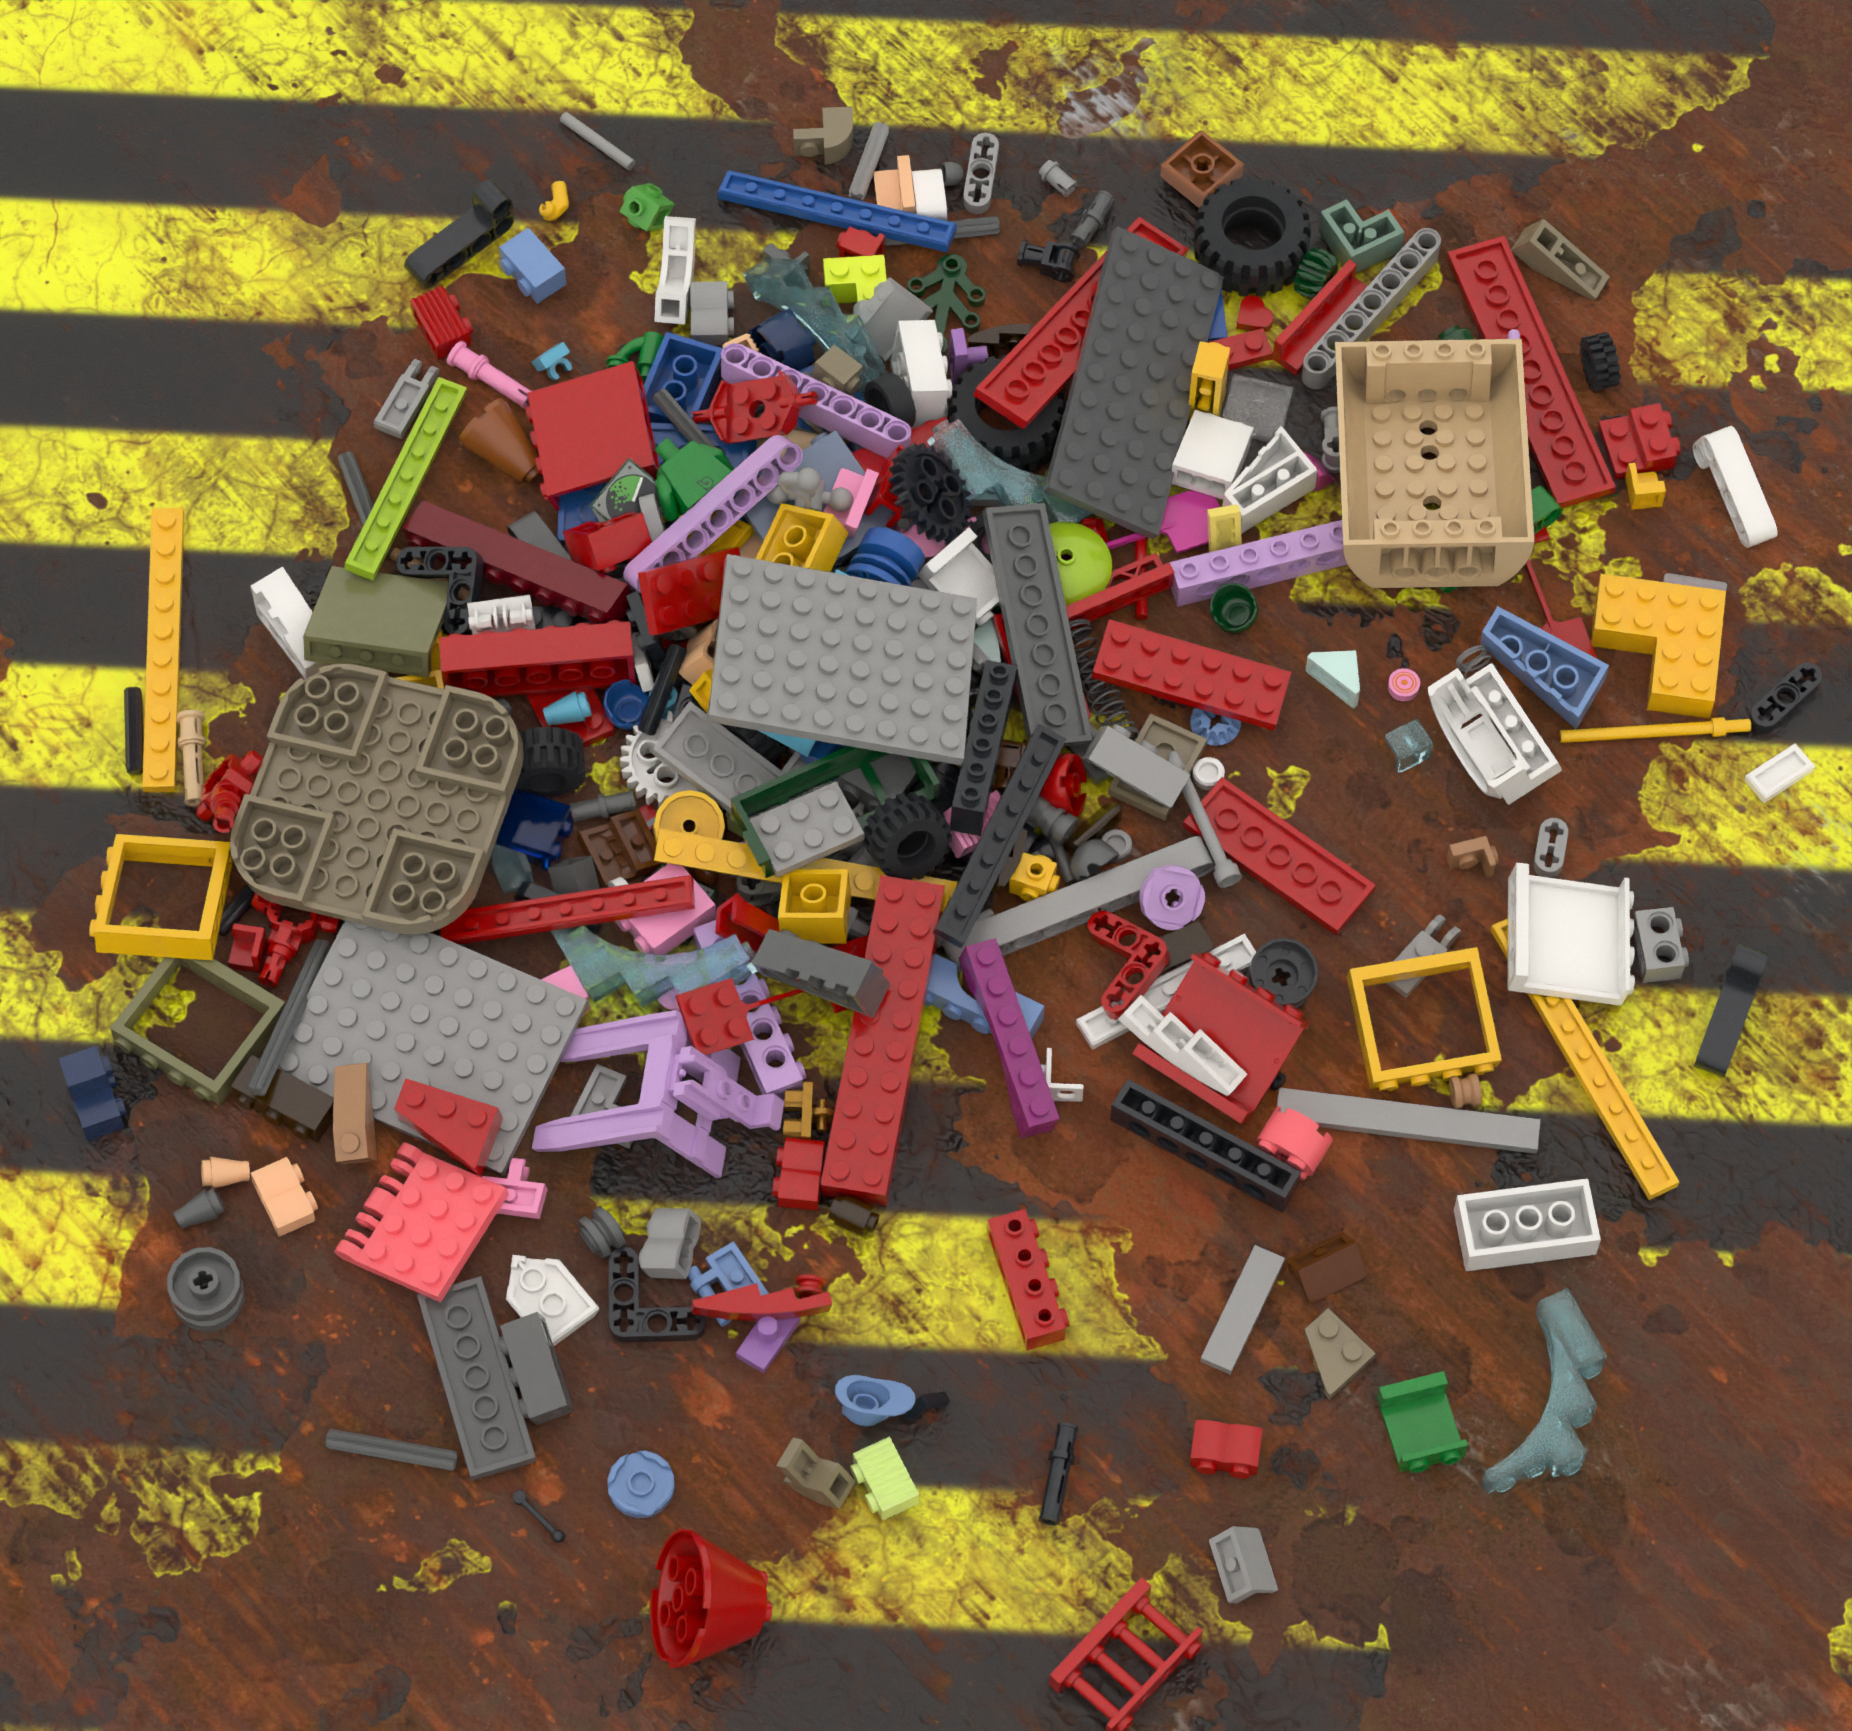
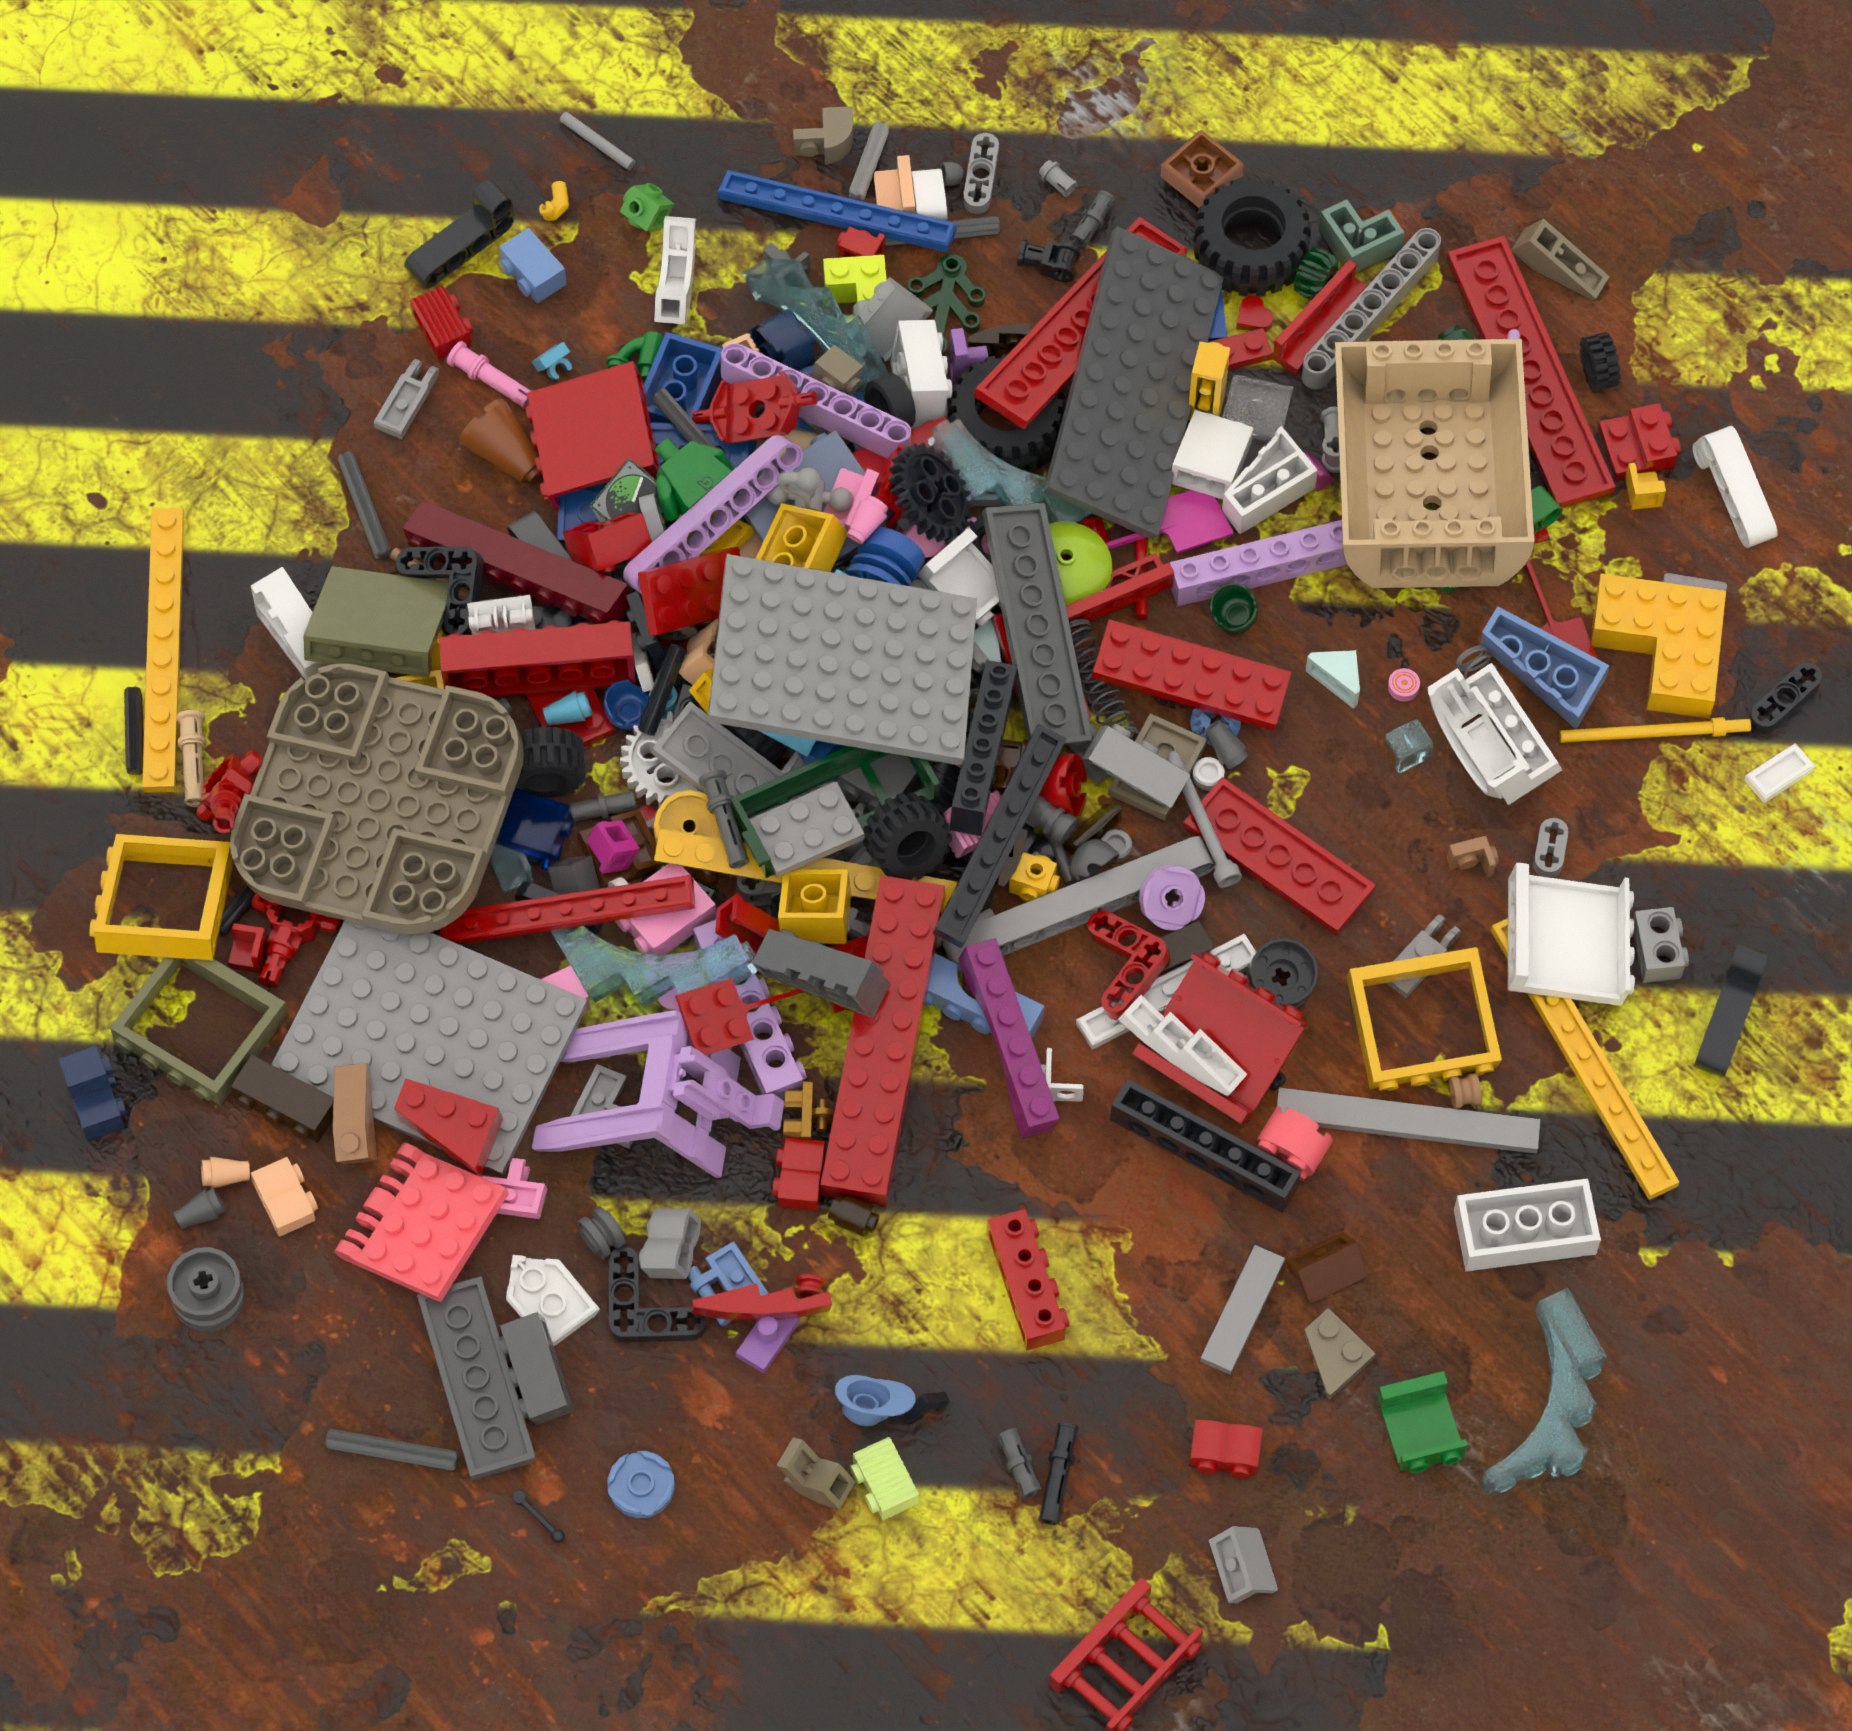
dark grey axle [248,939,331,1096] -> none
lime plate [344,377,467,581] -> none
red cone [650,1529,772,1668] -> none
light grey brick [690,281,734,346] -> none
light yellow tile [1207,504,1242,552] -> none
none -> dark pink brick [586,820,640,874]
none -> dark grey pin [698,770,750,868]
none -> bright pink cone [847,495,888,544]
none -> dark grey pin [997,1428,1042,1499]
none -> dark grey cone [1205,720,1248,769]

